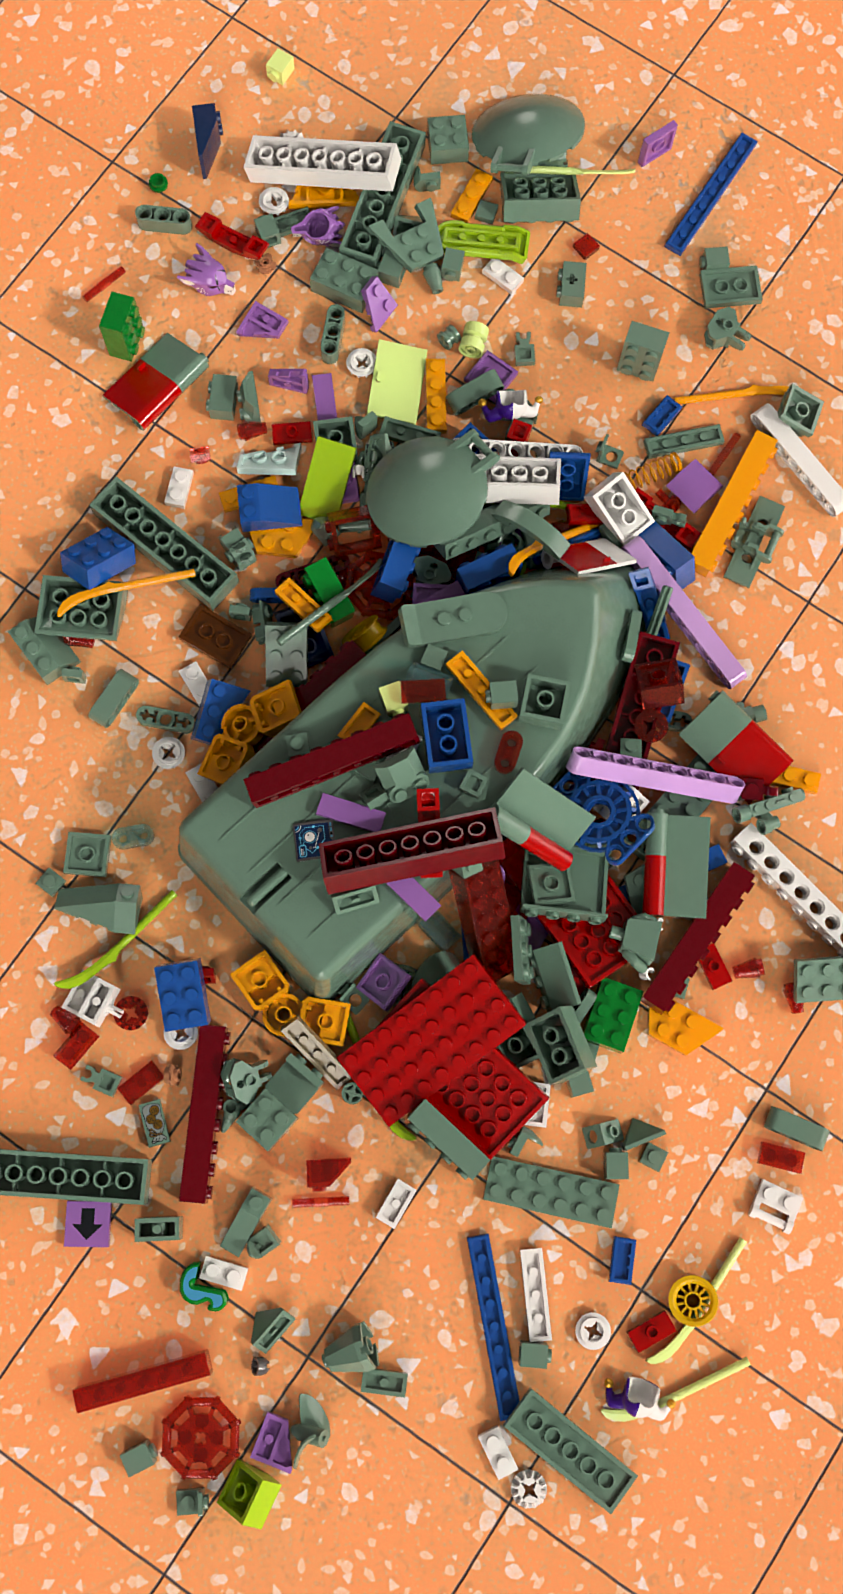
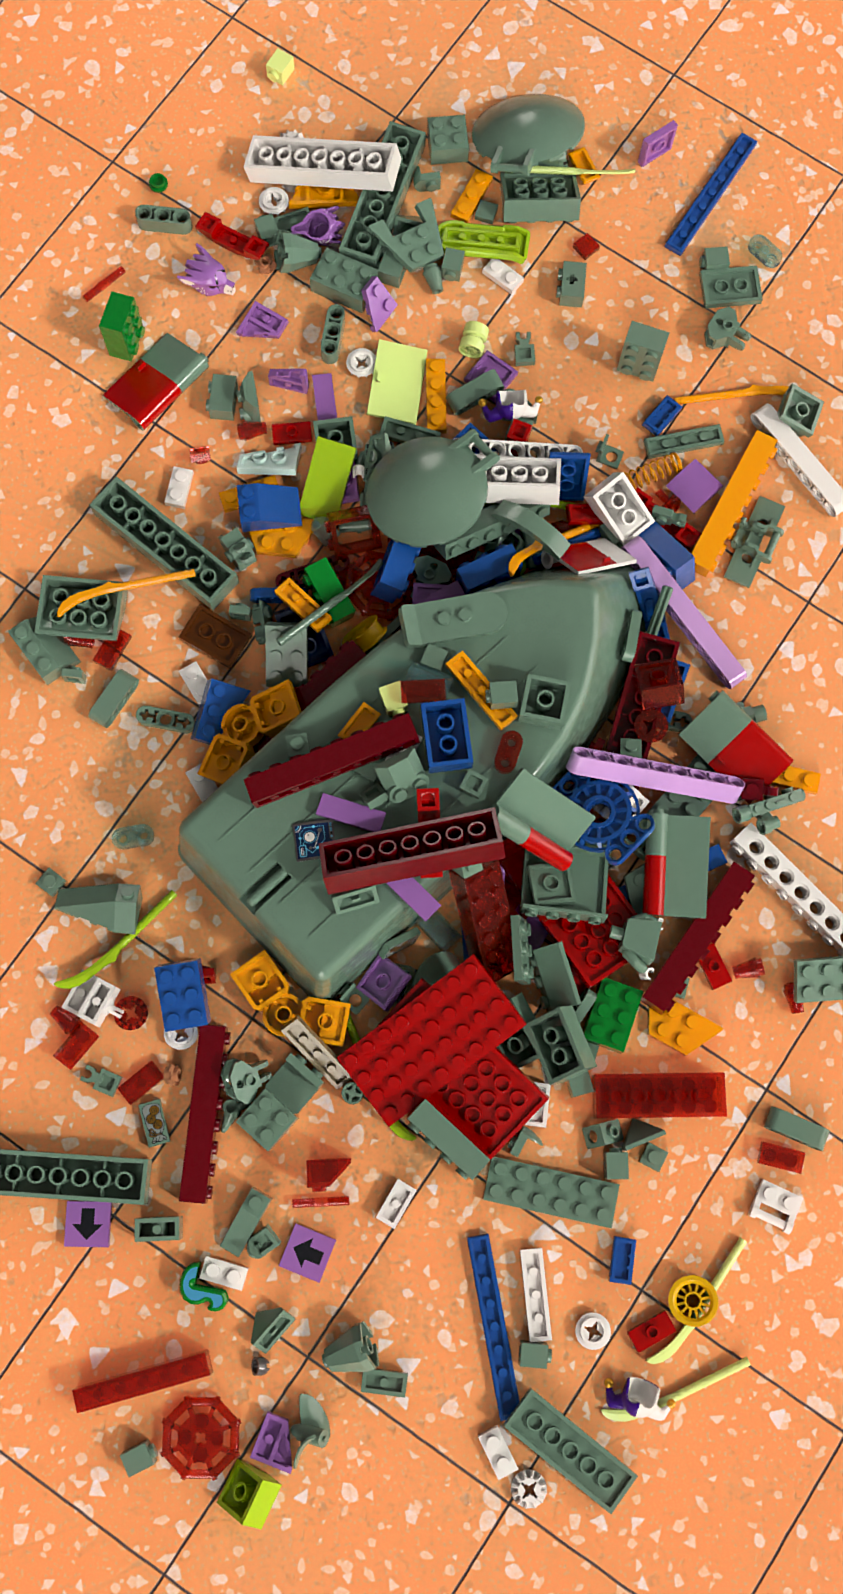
blue brick [60,527,136,590] -> none
sand green plate [63,832,111,877] -> none
white gear [152,737,185,770] -> none
sand green bracket [176,1487,209,1517] -> none
dark blue slope [192,103,223,179] -> none
sand green tile [354,411,378,440] -> none
sand green wheel [437,325,461,350] -> none
clear red piece [708,433,741,476] -> none
none -> clear red plate [93,630,132,671]
none -> sand green cone [274,230,322,273]
none -> medium lavender tile [279,1223,336,1283]
none -> sand green tile [379,927,421,960]
none -> light orange tile [568,147,601,185]
none -> clear red brick [592,1072,727,1119]
none -> clear light blue plate [748,235,783,268]

